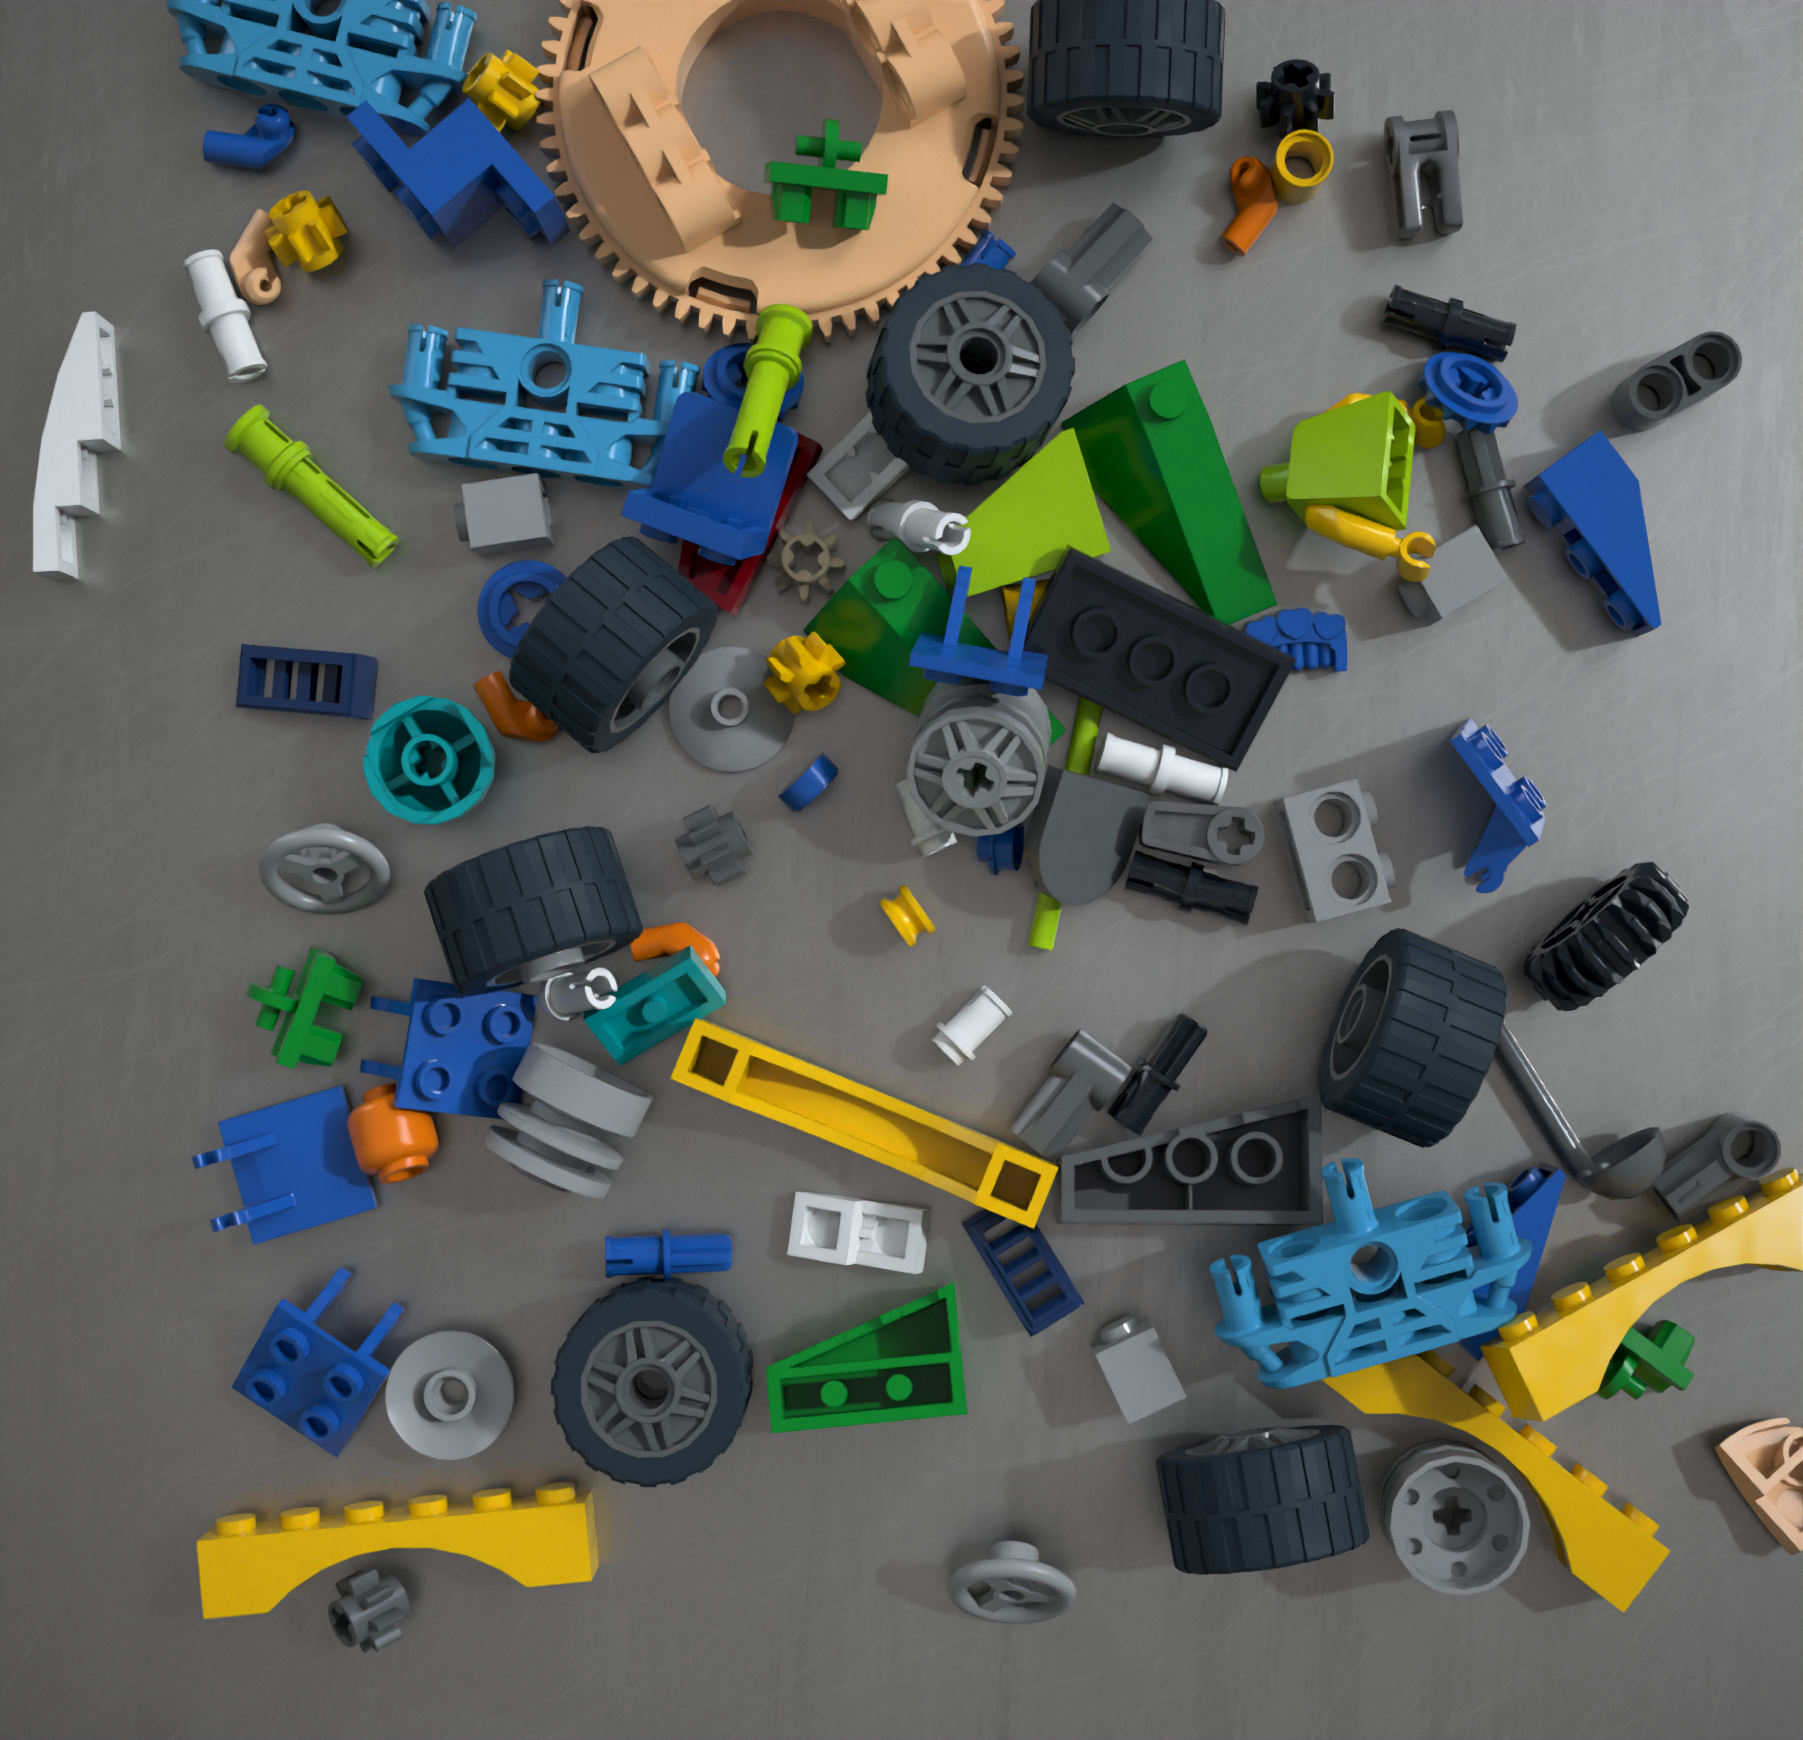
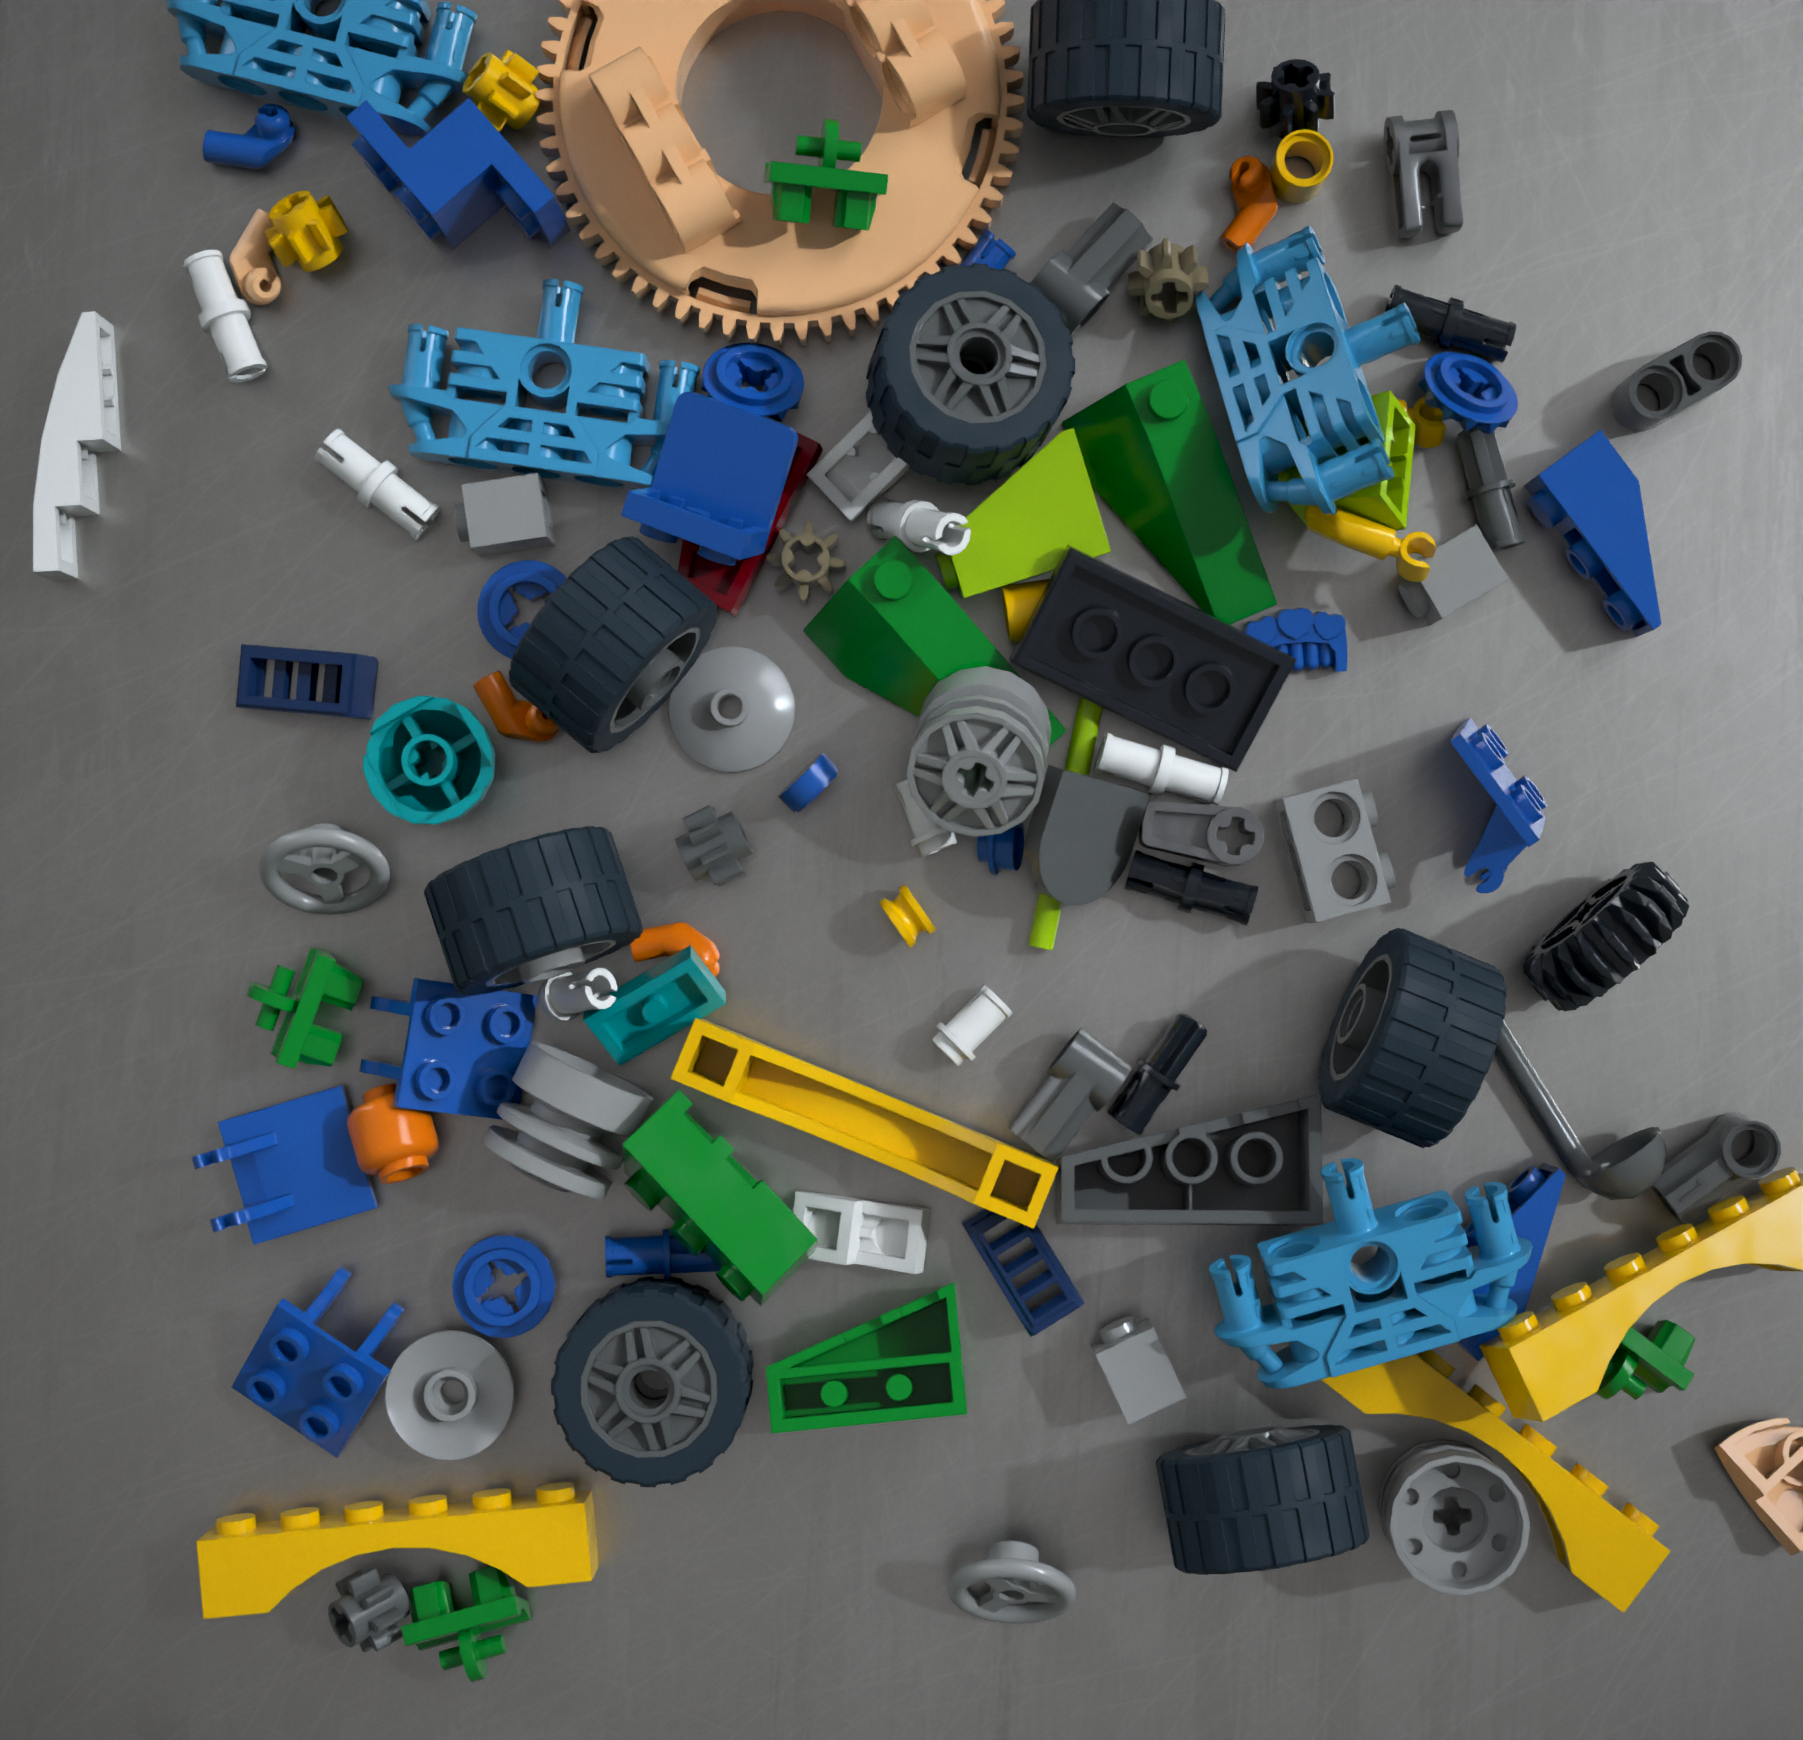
lime pin [223,404,400,568] -> none
lime pin [723,304,814,478] -> none
yellow gear [763,632,846,715] -> none
blue plate [909,565,1048,696] -> none
none -> white pin [314,428,441,540]
none -> green hips [401,1566,532,1682]
none -> blue gear [452,1234,556,1338]
none -> green wedge [622,1089,818,1306]
none -> dark tan gear [1128,238,1209,323]
none -> dark azure piece [1195,225,1421,515]

